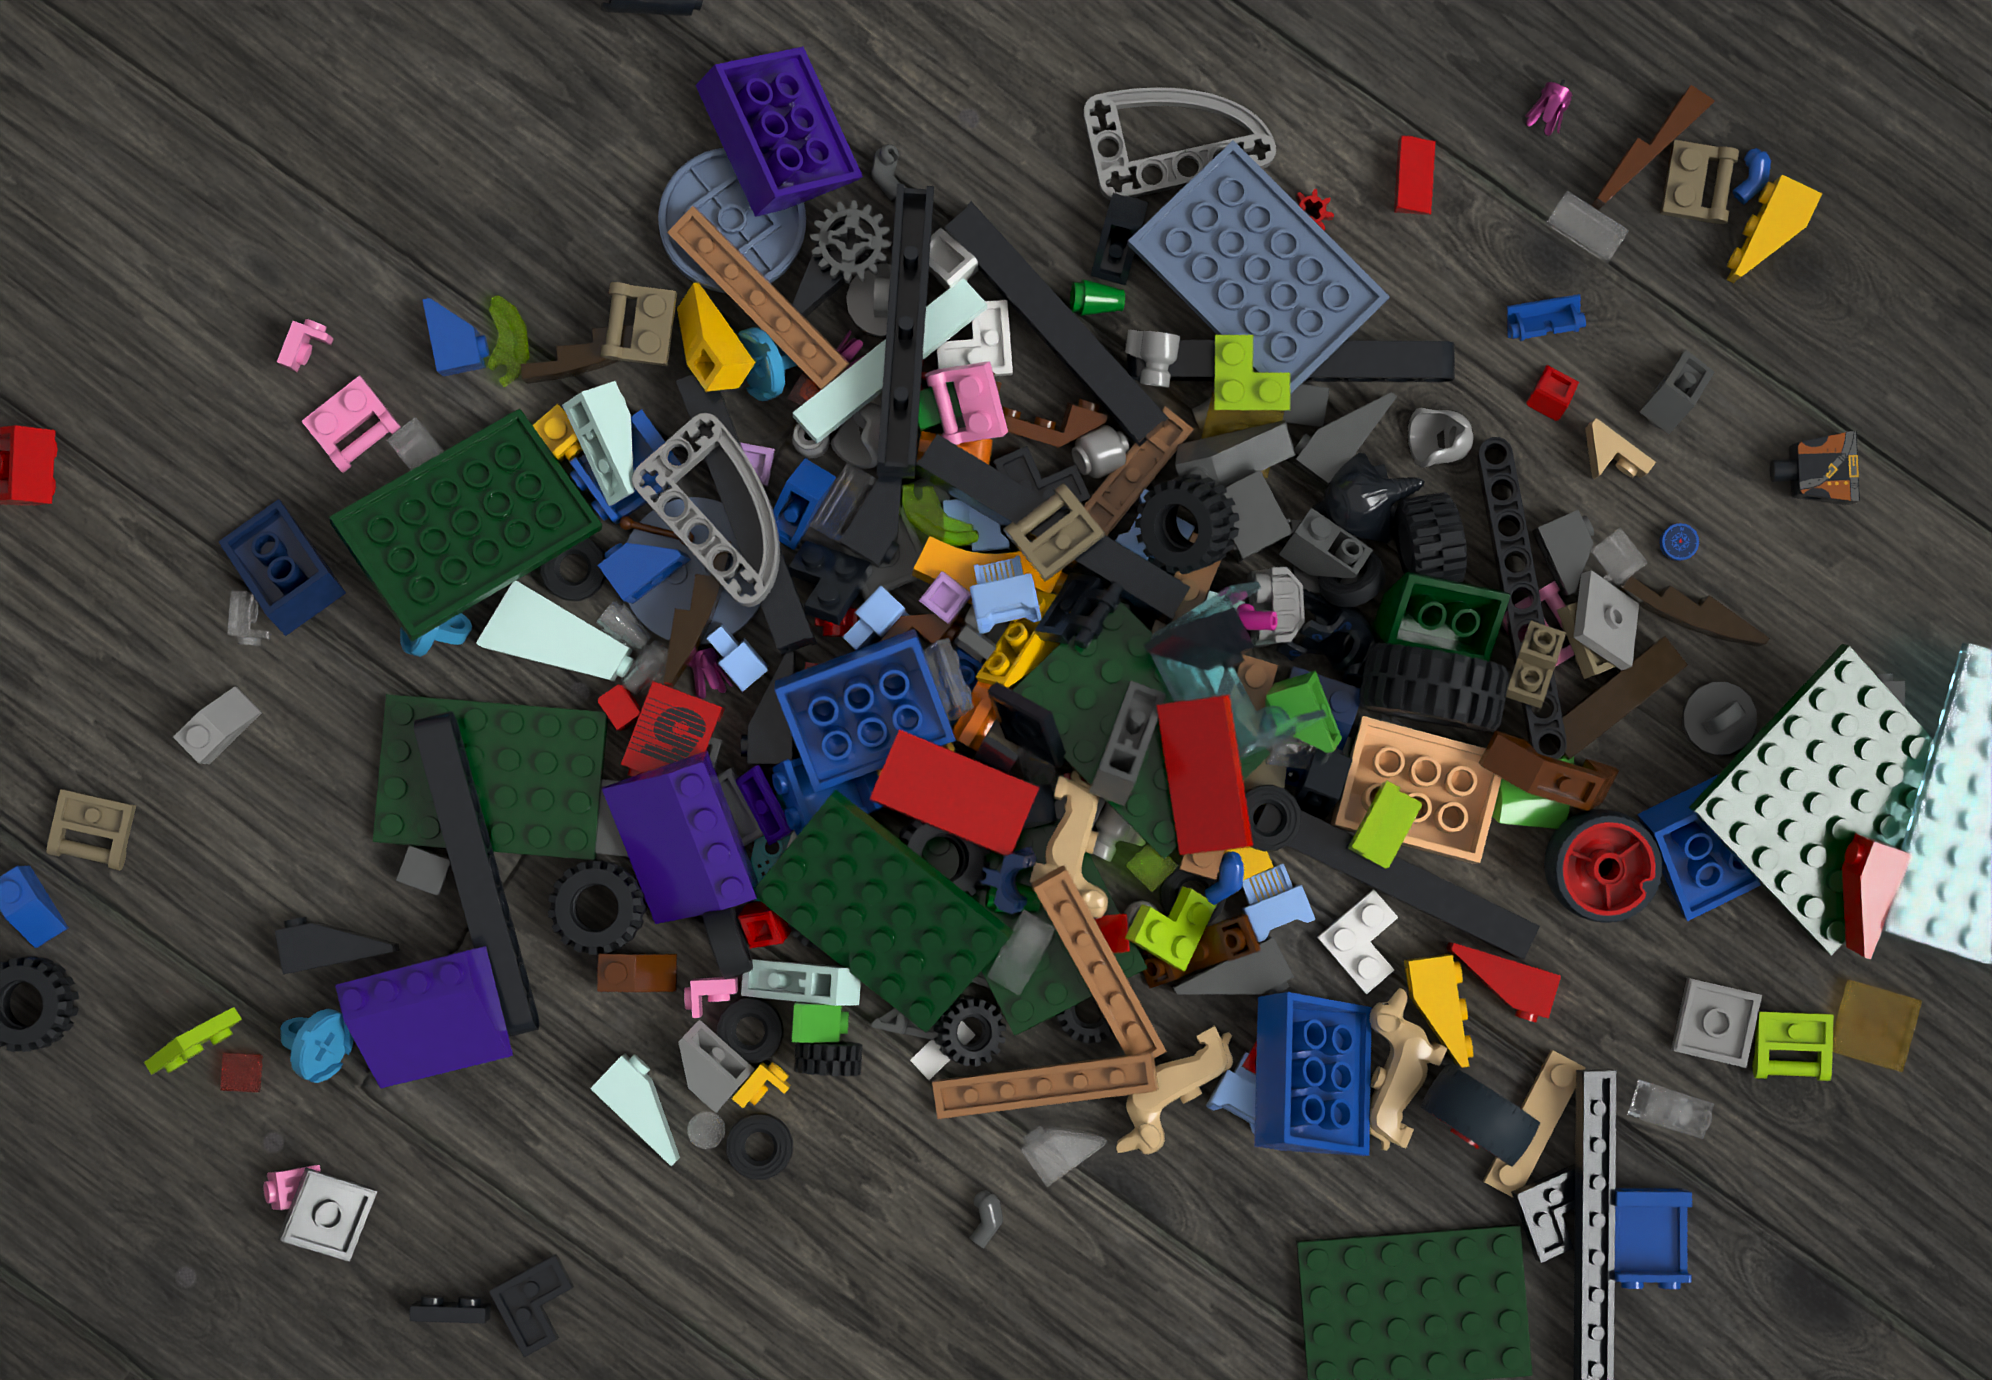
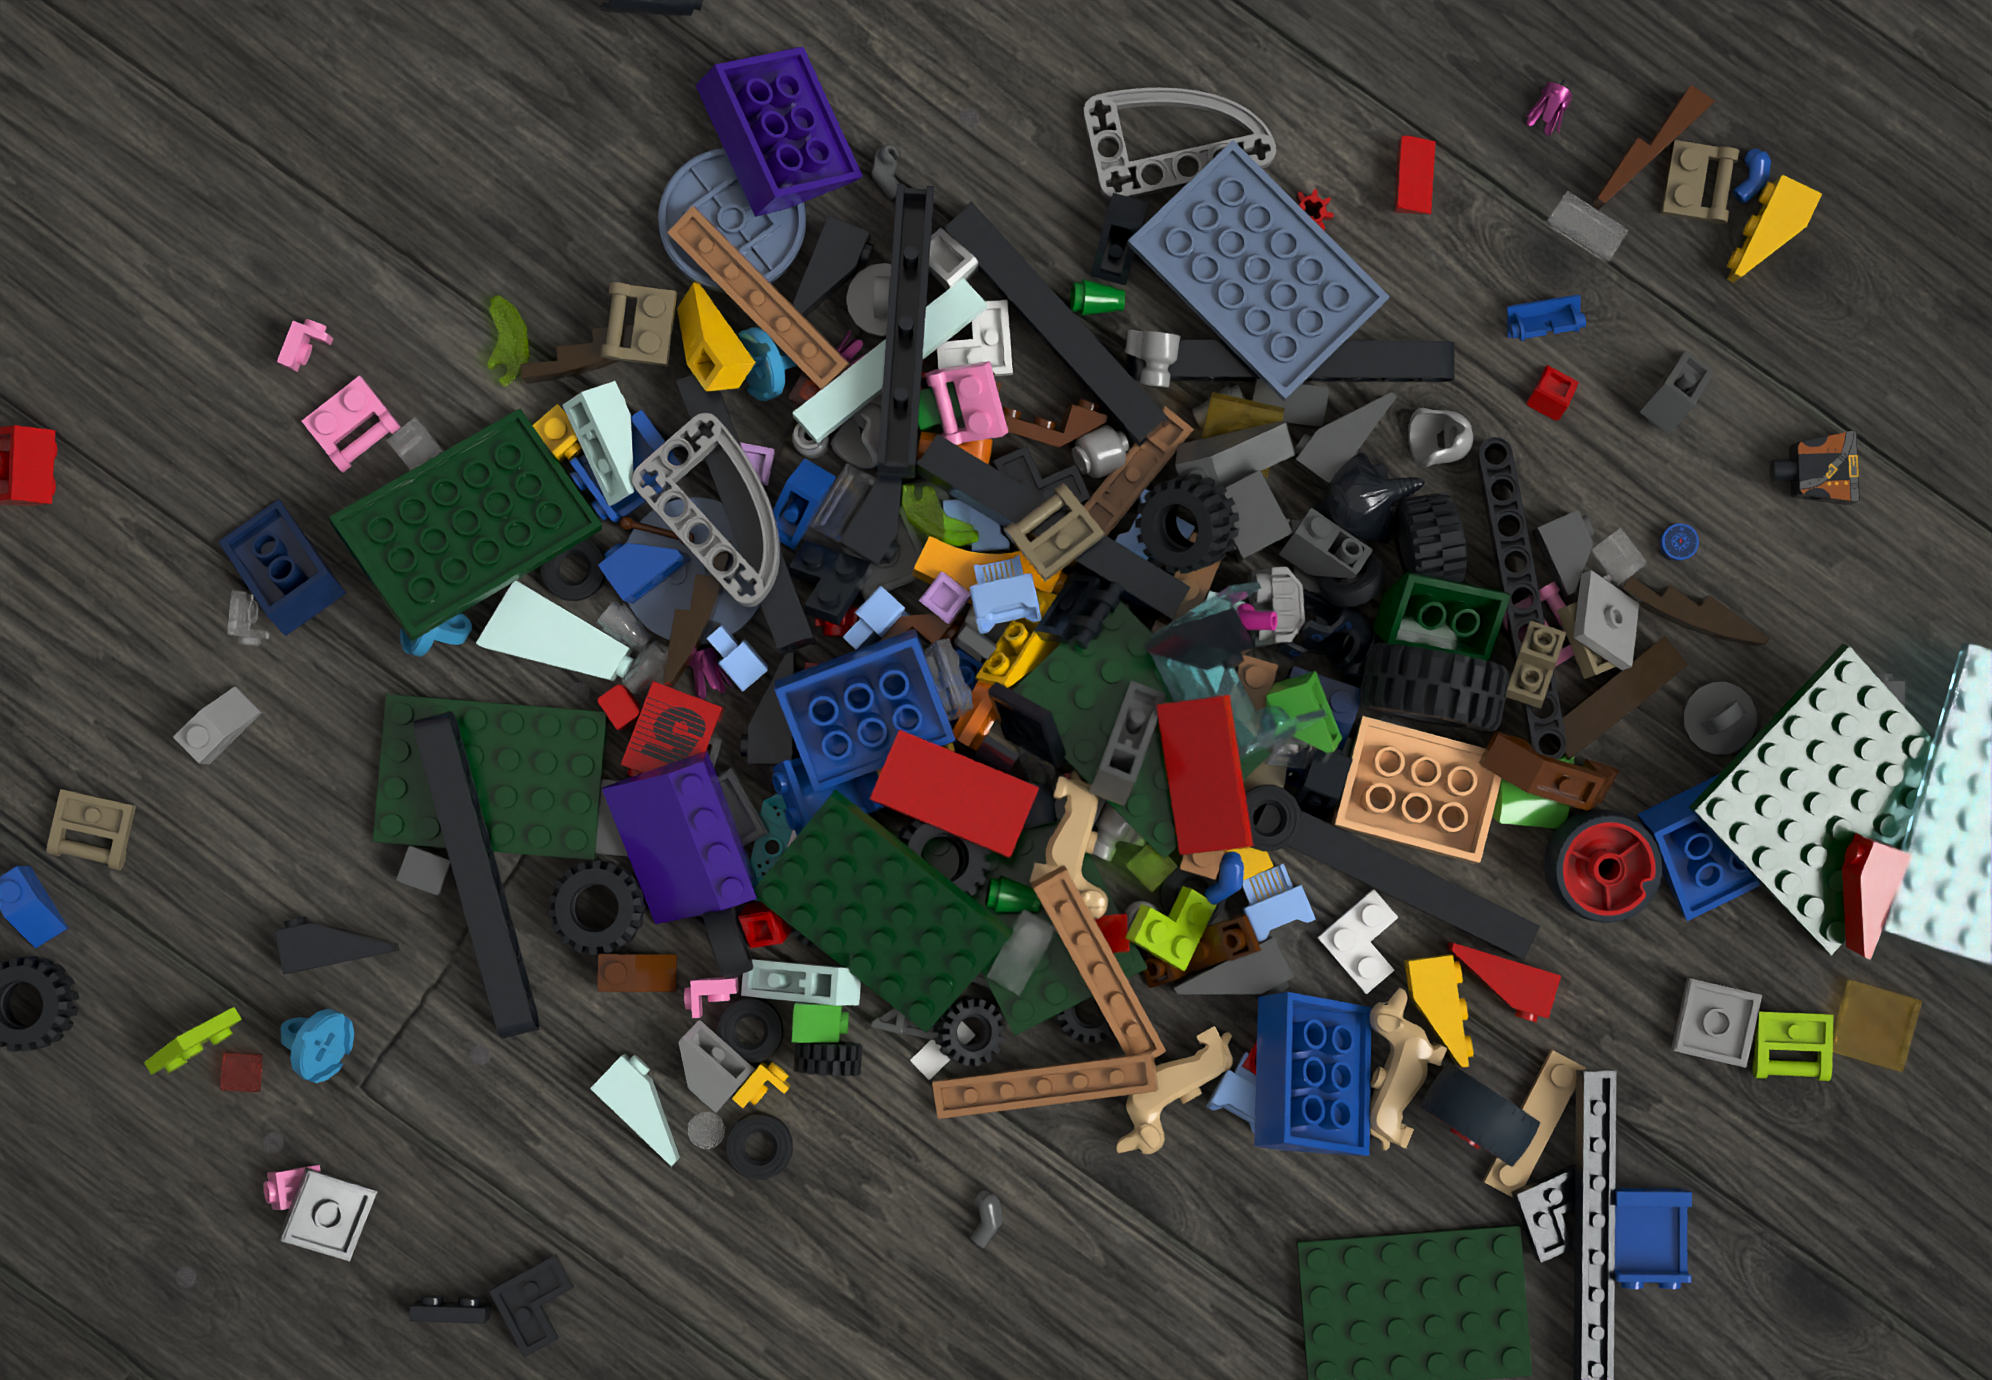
dark purple slope [335,946,513,1089] -> none
blue slope [422,298,490,377] -> none
dark purple slope [735,765,794,846] -> none
dark grey gear [810,200,891,283] -> none
dark blue piece [980,847,1037,914] -> none
clear slope [1021,1125,1108,1187] -> none
lime plate [1214,335,1291,410] -> none
lime panel [1348,781,1422,869] -> none
tan slope [1585,418,1656,479] -> none
clear slope [1628,1079,1714,1139] -> none

